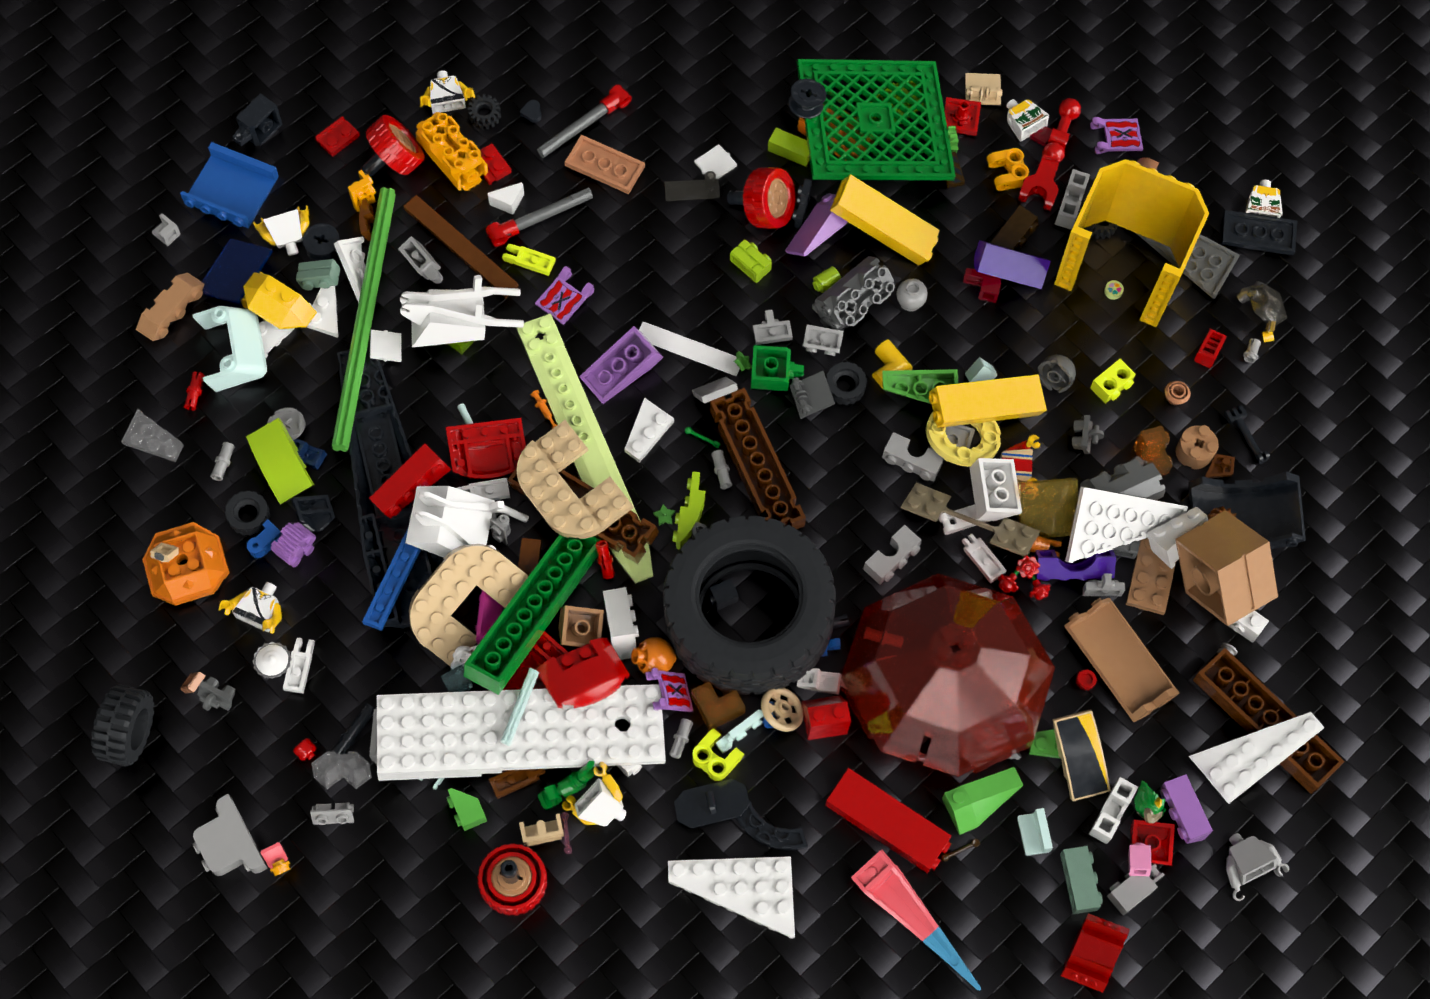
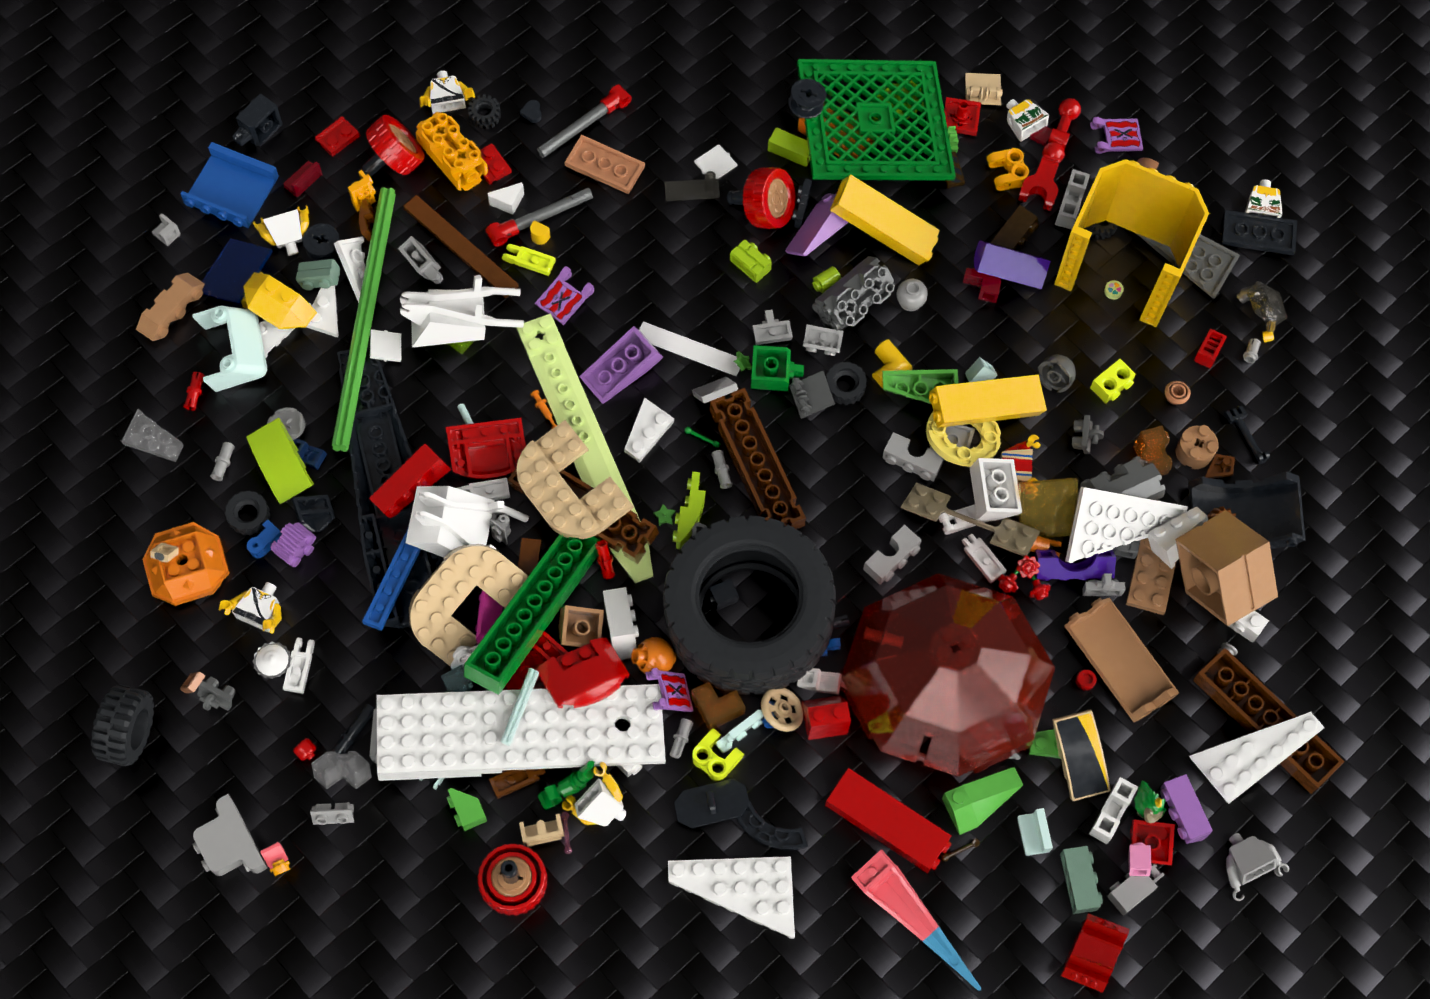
none -> dark red panel [283,160,322,197]
none -> yellow brick [530,221,550,245]

